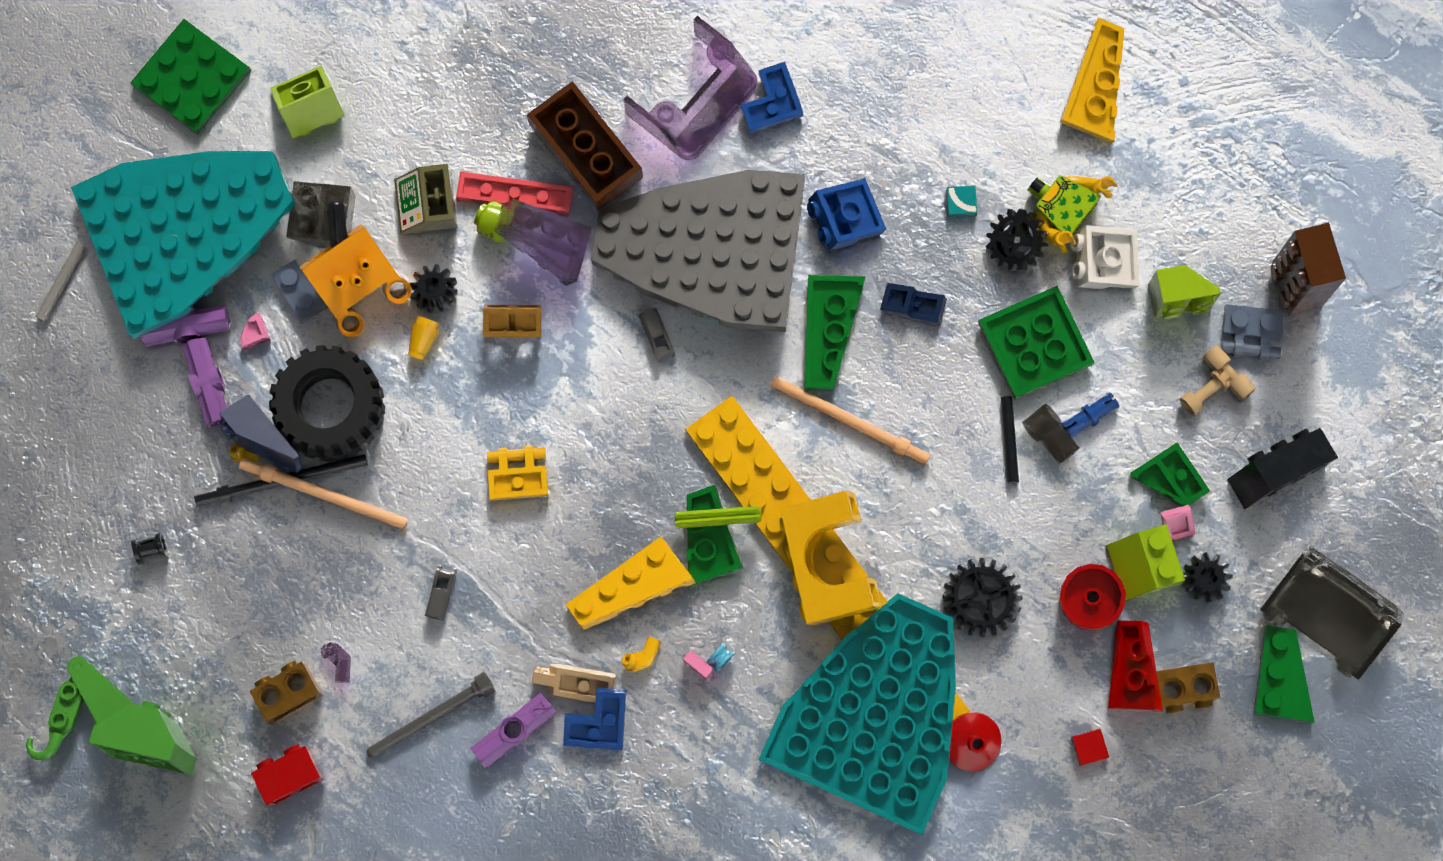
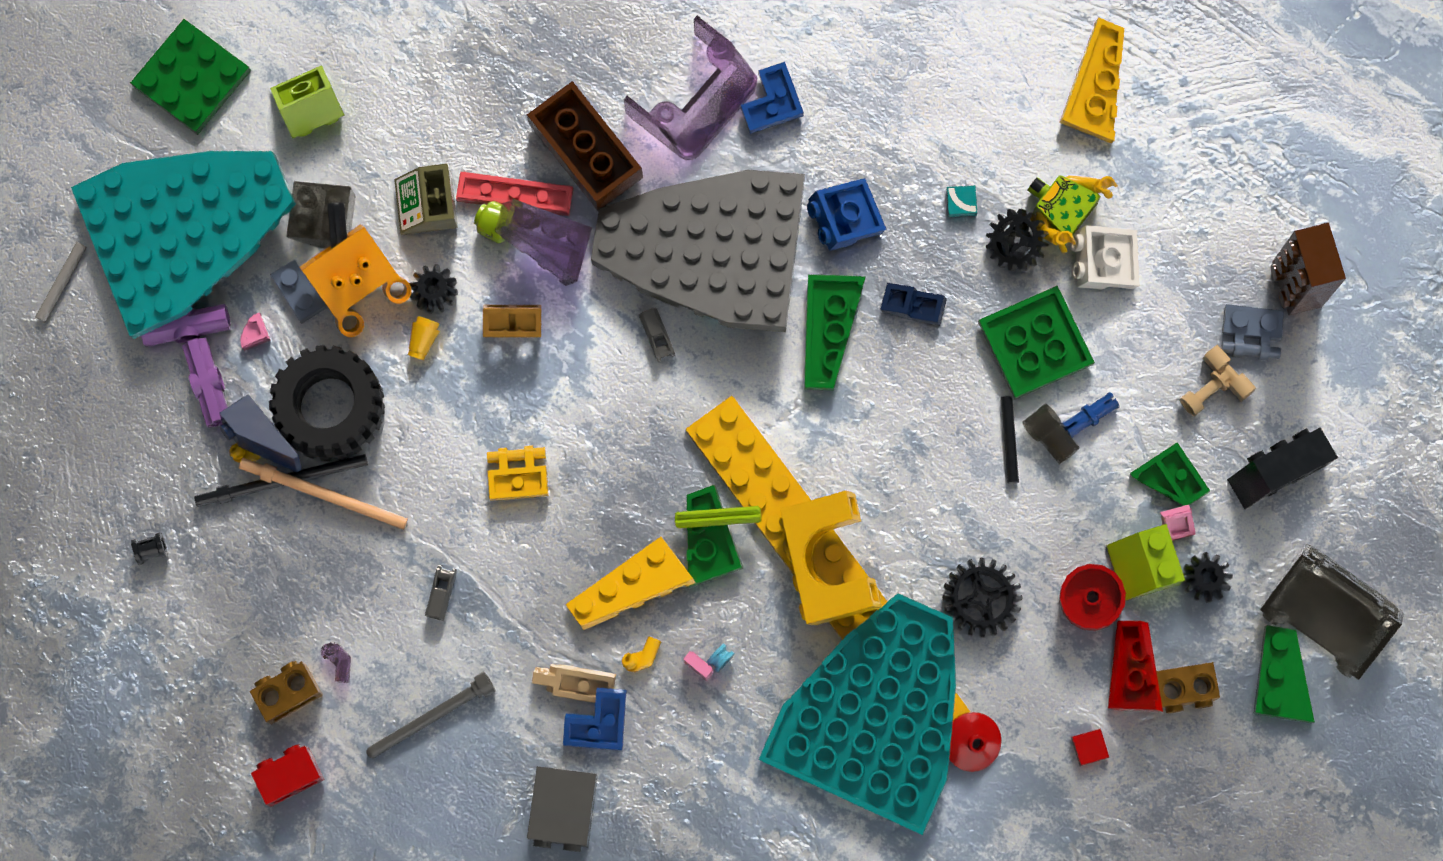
bright green slope [26,656,197,775] -> none
medium lavender piece [470,693,557,769] -> none
light nougat bar [771,376,931,465] -> none
lime slope [1148,265,1221,320] -> none
none -> dark grey brick [527,766,598,852]

